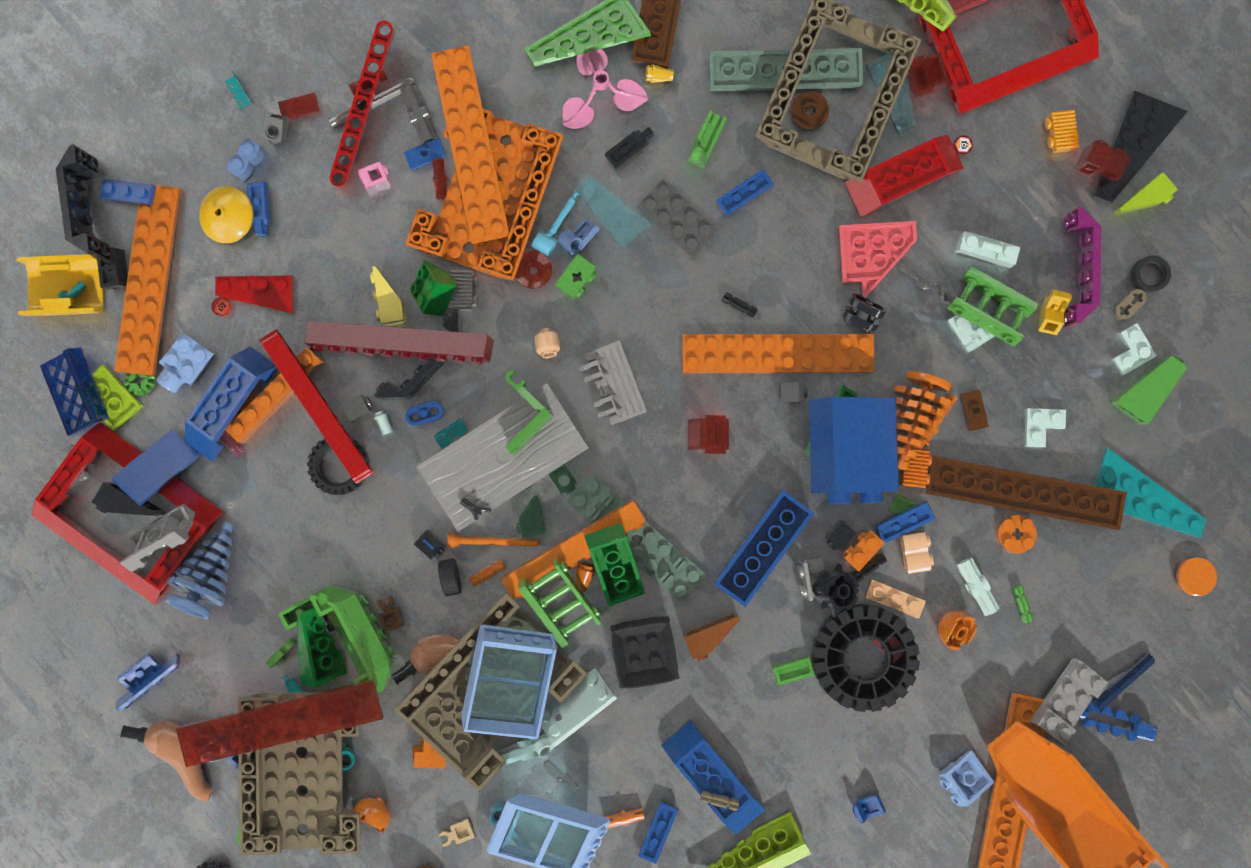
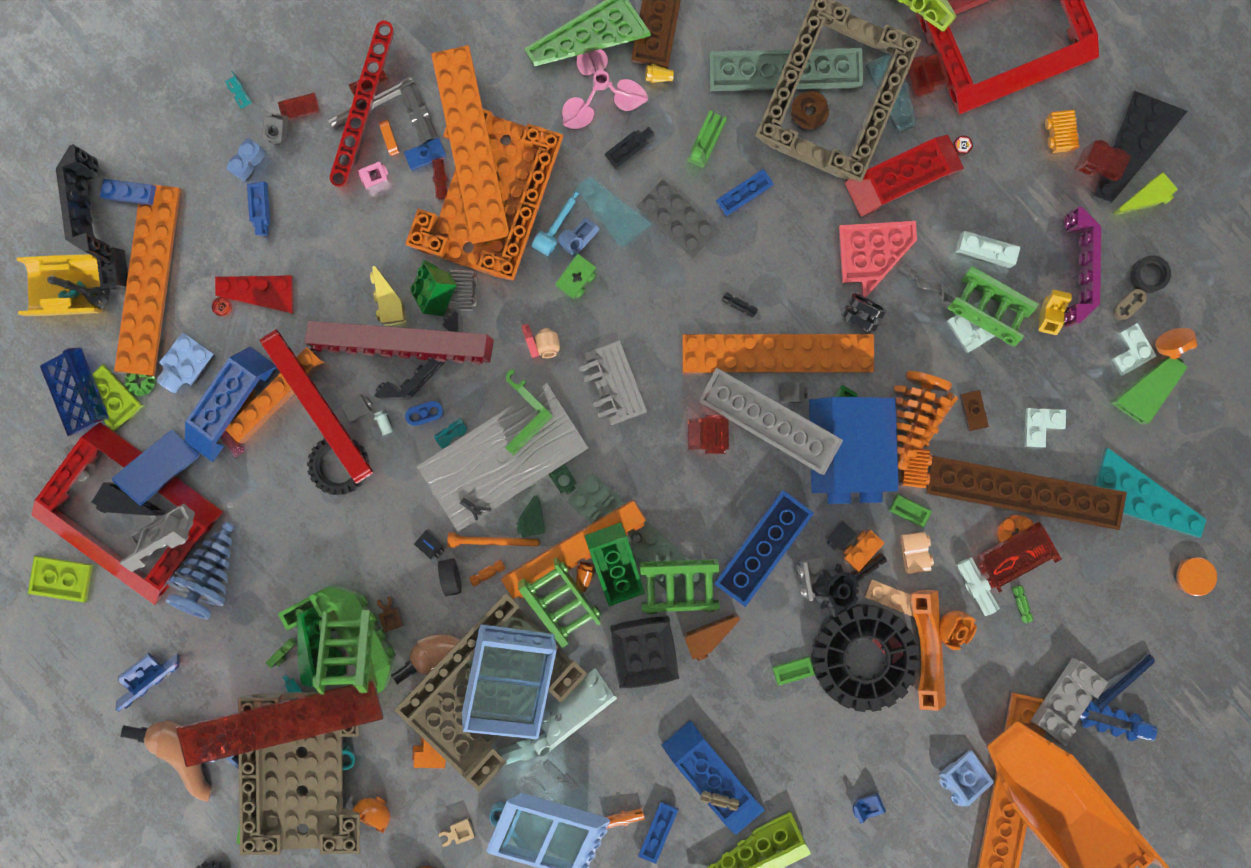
yellow dish [199,186,253,243] -> none
clear red dish [515,251,552,289] -> none
blue plate [874,500,936,544] -> none
none -> lime tile [27,555,93,603]
none -> black piece [47,275,110,309]
none -> bright green fence [313,610,374,694]
none -> orange beam [379,119,400,156]
none -> coral tile [521,324,540,359]
none -> bright green fence [640,559,720,615]
none -> light grey plate [699,368,843,475]
none -> orange arch [911,590,946,711]
none -> clear red panel [977,522,1062,593]
none -> orange tile [1155,328,1198,359]

